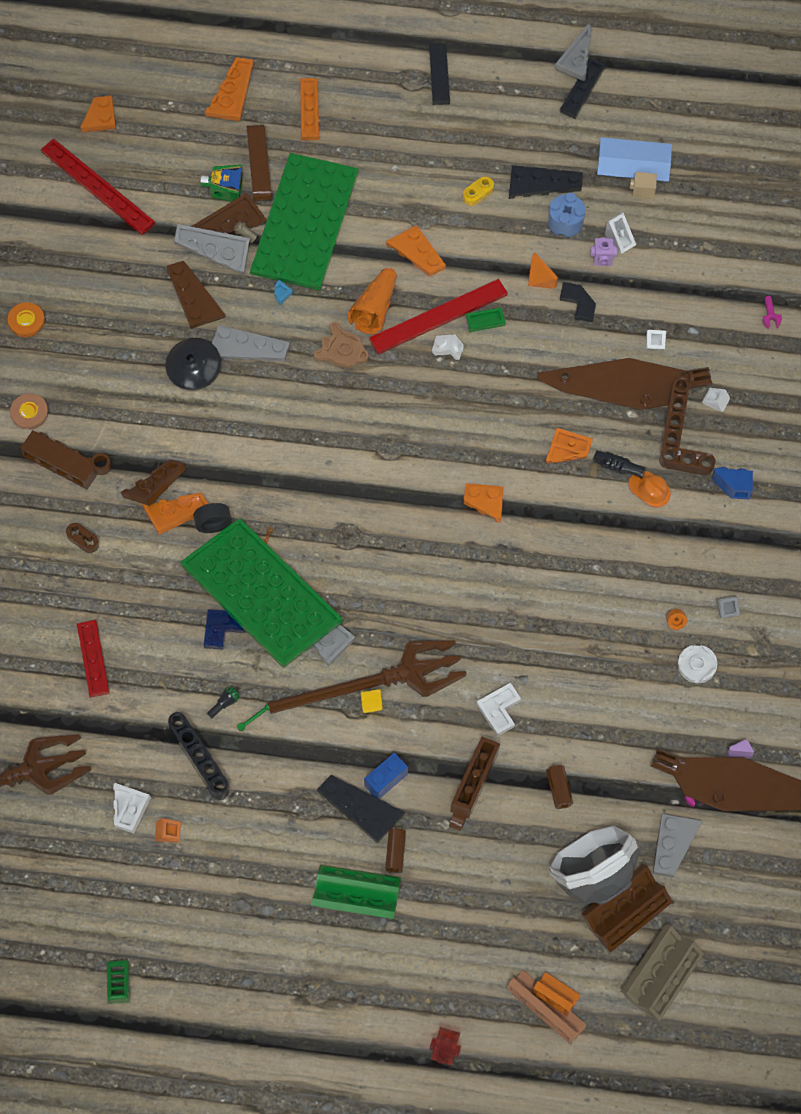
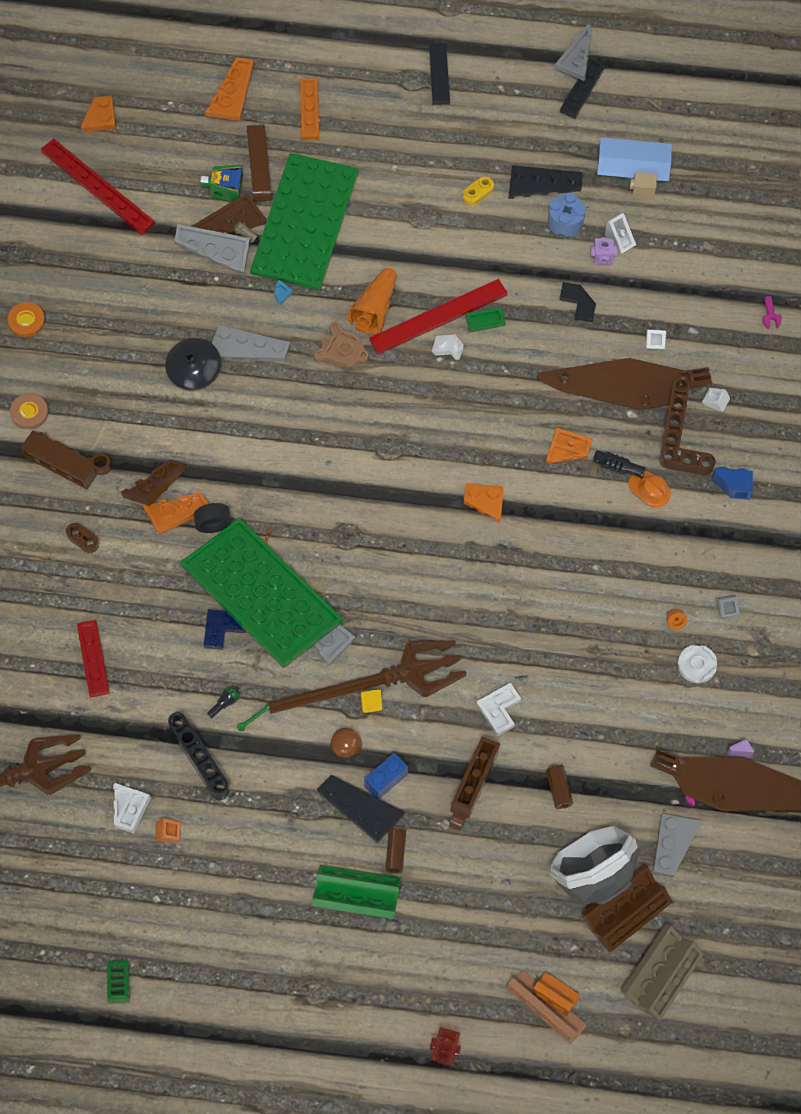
reddish brown wing [166,260,225,329] -> none
orange wing [386,225,446,277] -> none
orange slope [528,253,558,289] -> none
none -> dark orange hair [330,728,363,758]

